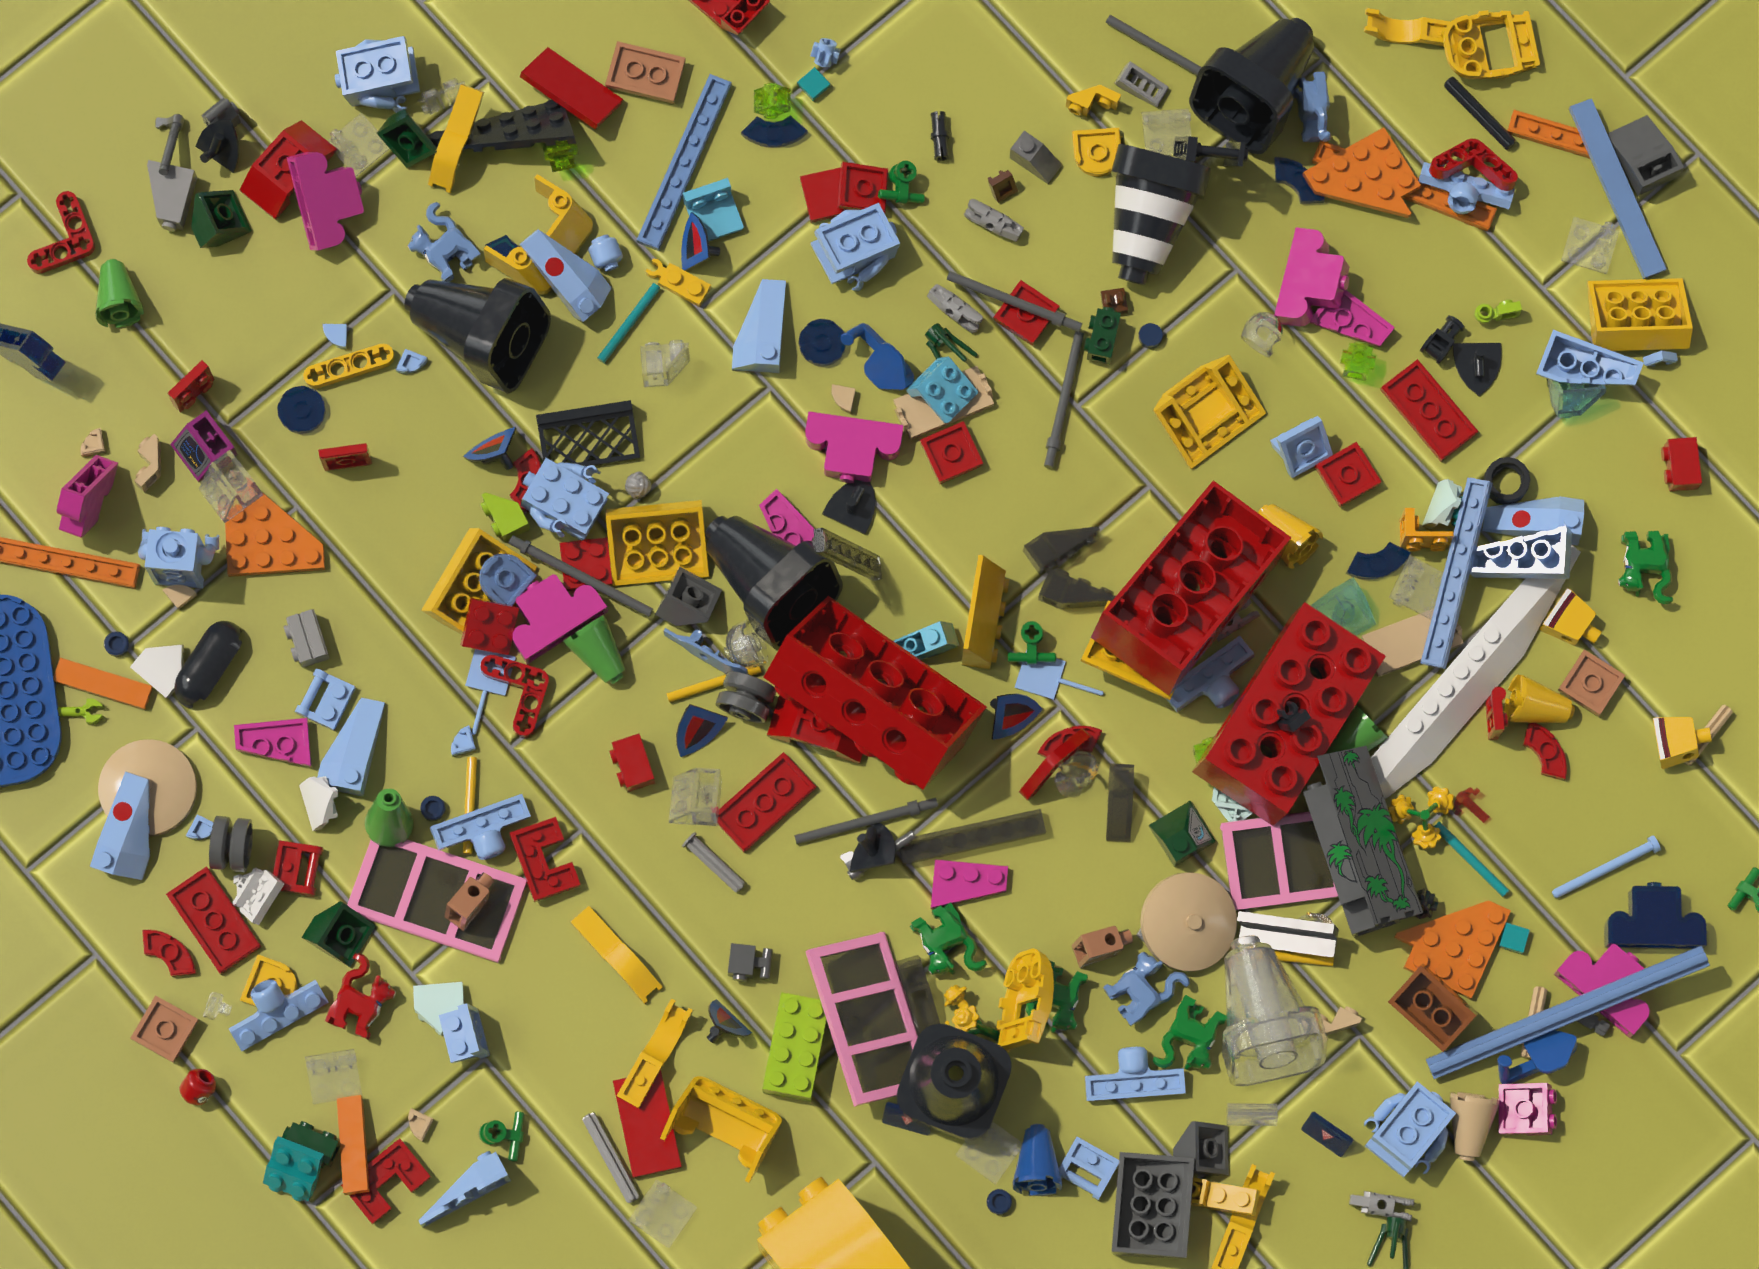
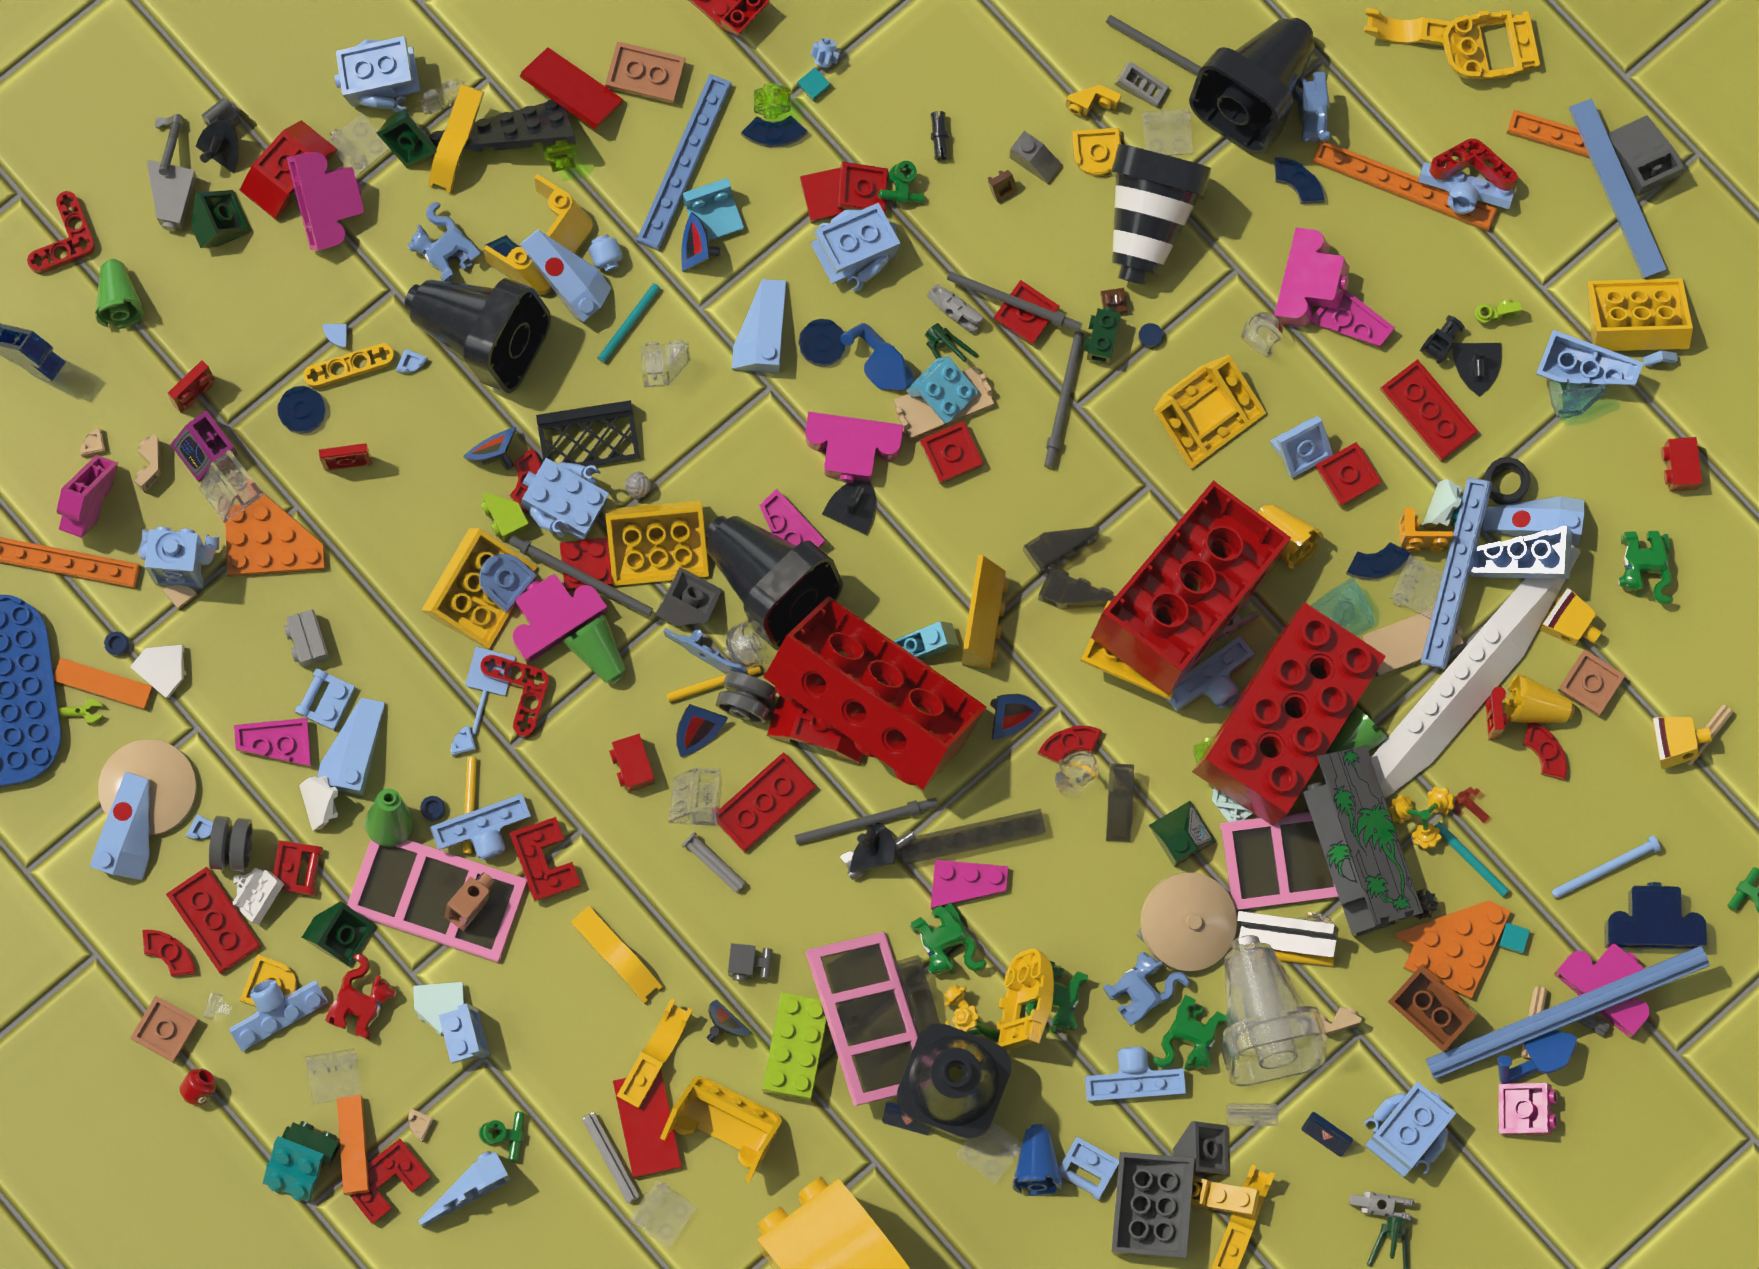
black brick [174,621,243,708] -> none
red plate [460,598,519,655] -> none
yellow plate [646,258,711,307] -> none
clear smoke plate [812,527,882,581] -> none
tan tile [832,384,855,413] -> none
light grey hinge [964,199,1024,242] -> none
dark blue tile [987,1189,1012,1215] -> none
green piece [1008,621,1056,665] -> none
light blue piece [1014,649,1104,700] -> none
red beam [1019,728,1091,801] -> none
nougat torso [1071,926,1133,968] -> none
black fence [1173,136,1248,167] -> none
black tile [1276,701,1311,732] -> none
orange wing [1303,127,1421,218] -> none
clear neon green brick [1340,341,1376,381] -> none
black axle [1444,76,1516,150] -> none
tan cone [1450,1092,1500,1161] -> none
clear hinge [1561,217,1619,274] -> none

